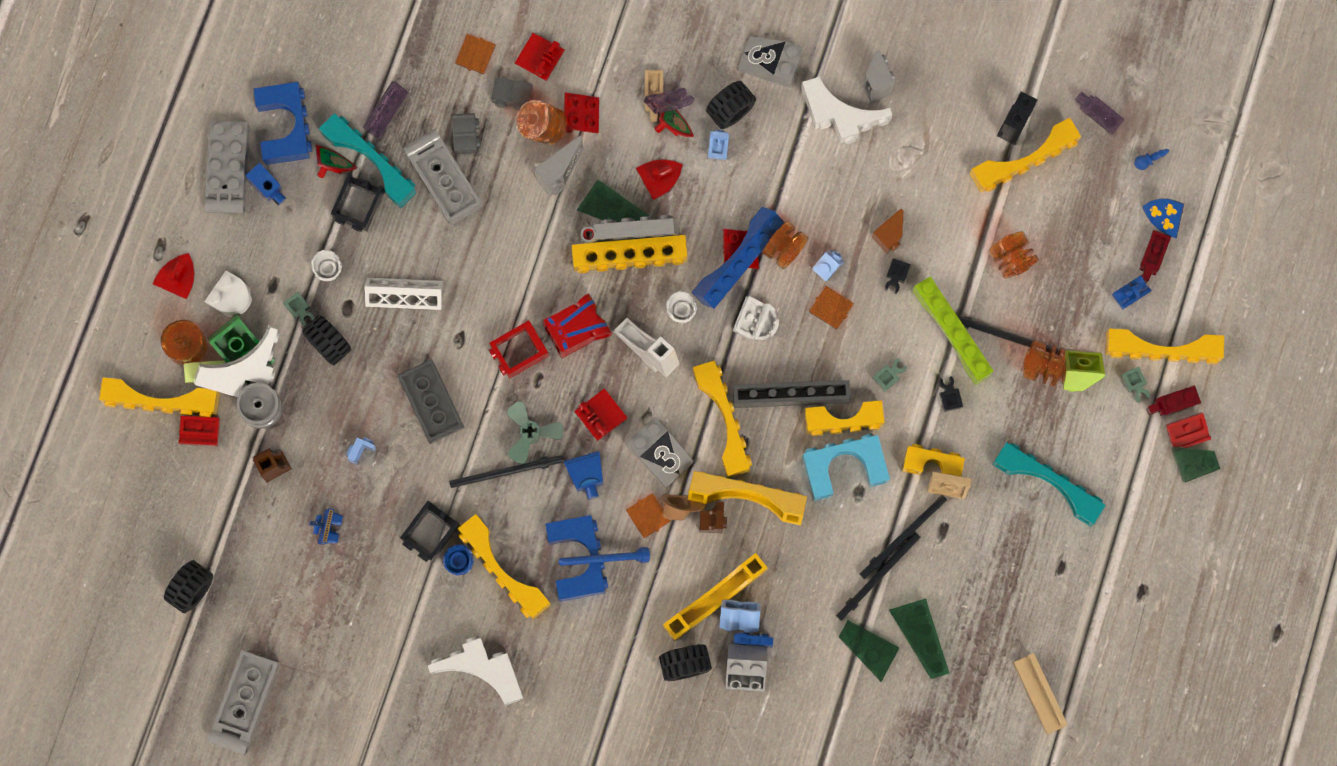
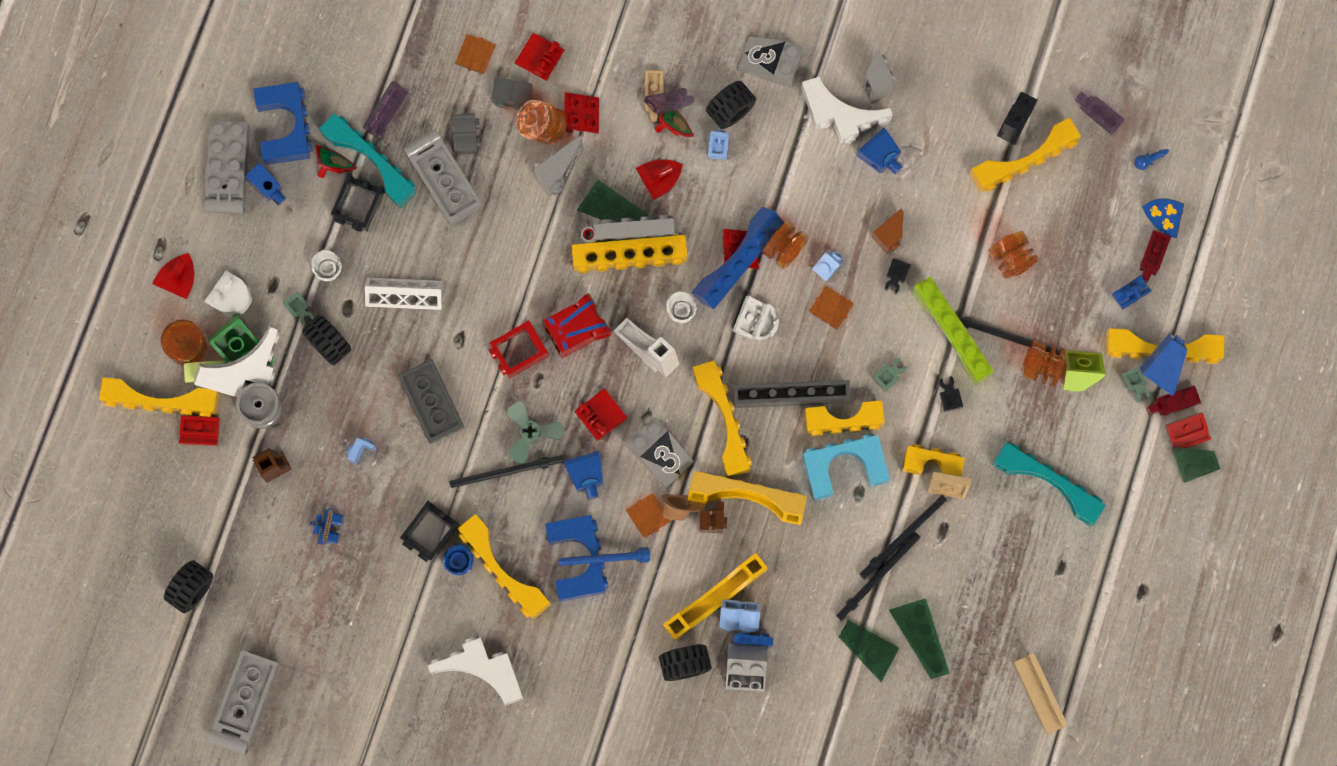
none -> blue torso [857,127,903,175]
none -> blue slope [1140,333,1187,396]

